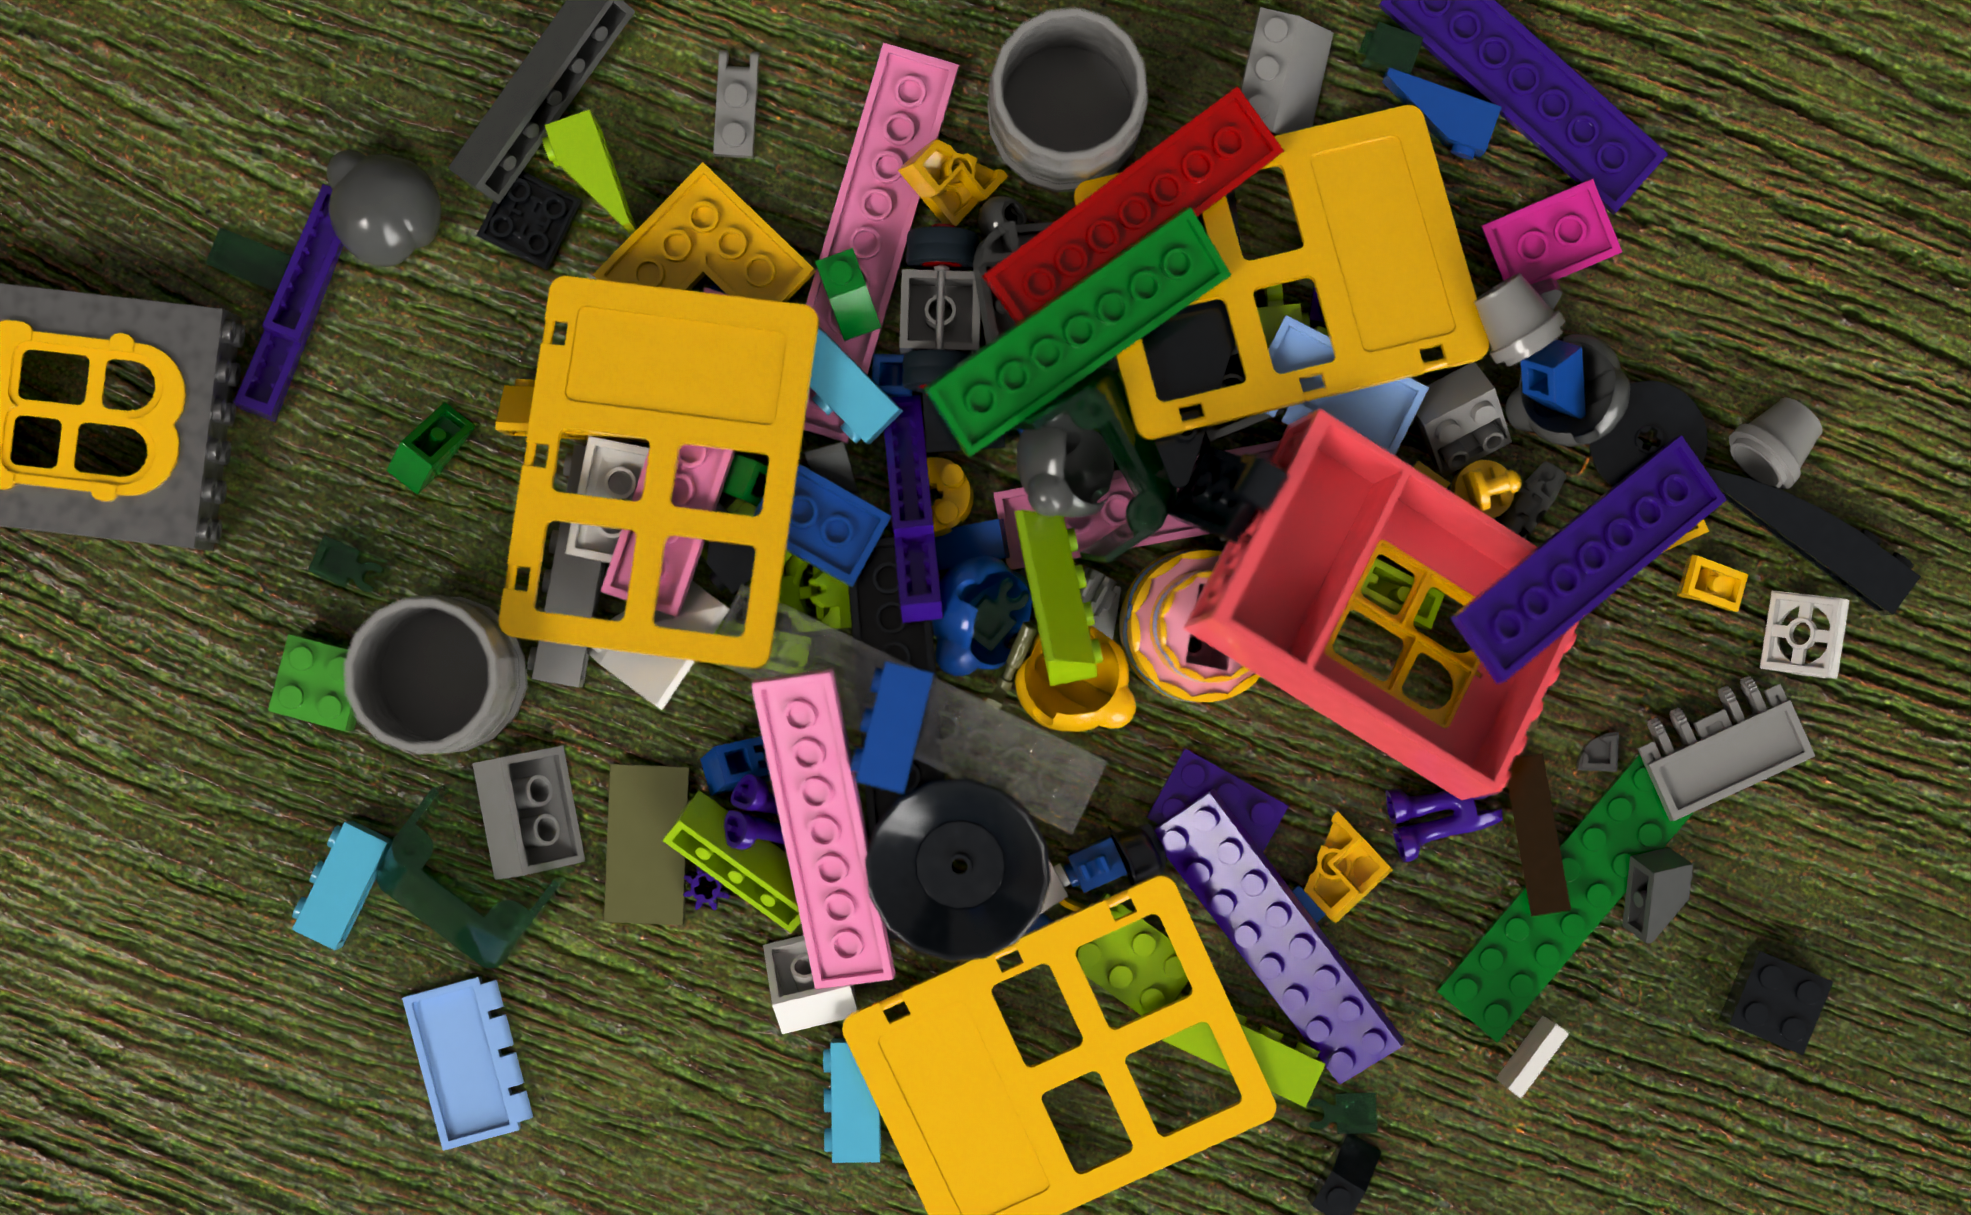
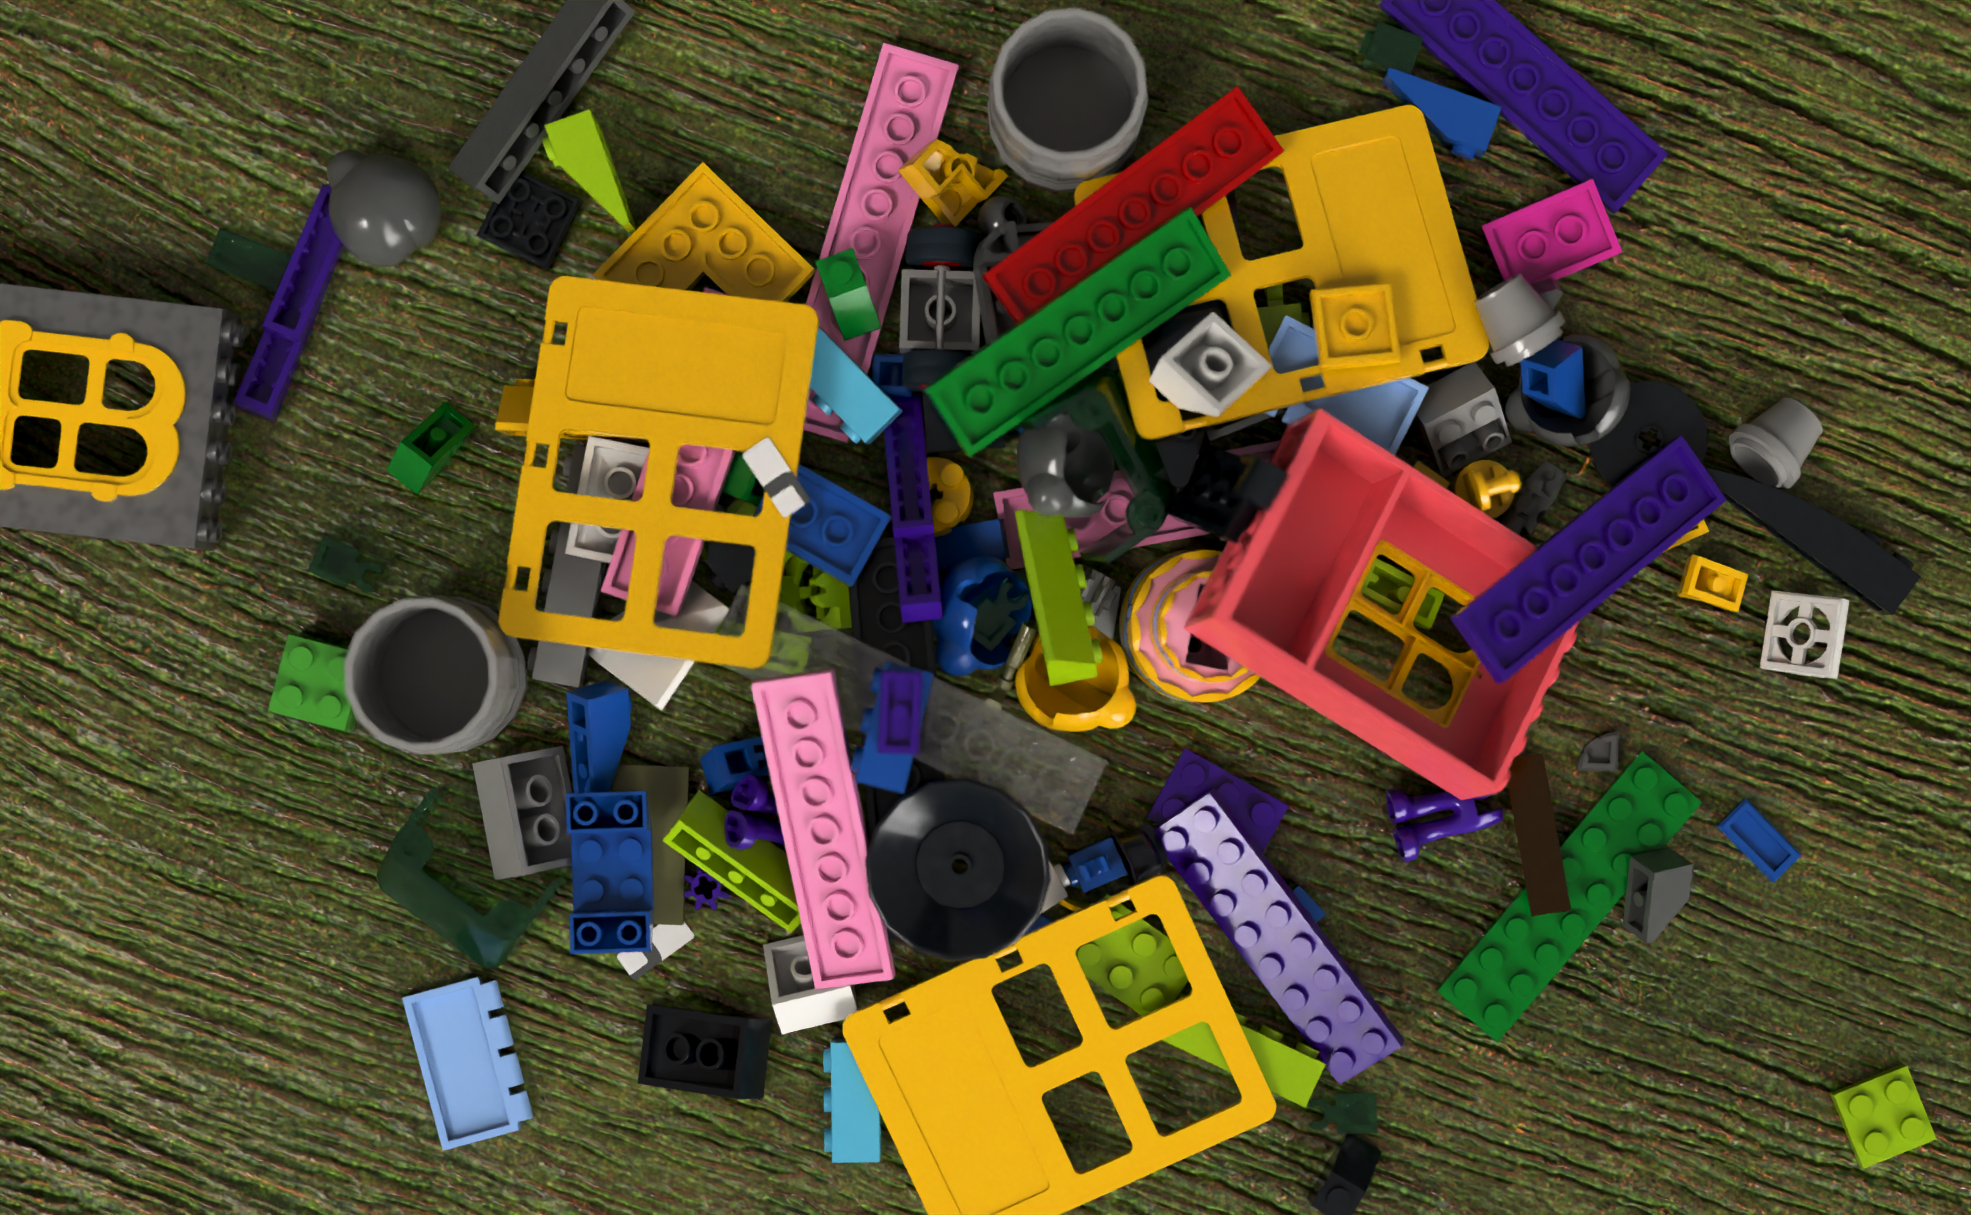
medium azure brick [292,820,394,950] -> none
light grey hinge [713,50,759,159] -> none
dark grey slope [805,442,859,494] -> none
light grey slope [1240,7,1334,136] -> none
yellow slope [1304,811,1393,923] -> none
white tile [1495,1015,1569,1098] -> none
light grey hinge [1637,675,1815,821] -> none
black brick [1718,947,1833,1055] -> none
none -> blue slope [566,681,632,793]
none -> blue slope [566,791,654,954]
none -> white sticker [617,921,694,980]
none -> black slope [638,1005,772,1099]
none -> white sticker [742,438,810,517]
none -> dark purple plate [877,670,923,755]
none -> white slope [1149,312,1272,417]
none -> yellow plate [1309,282,1401,371]
none -> blue tile [1715,798,1801,883]
none -> lime plate [1830,1064,1937,1169]

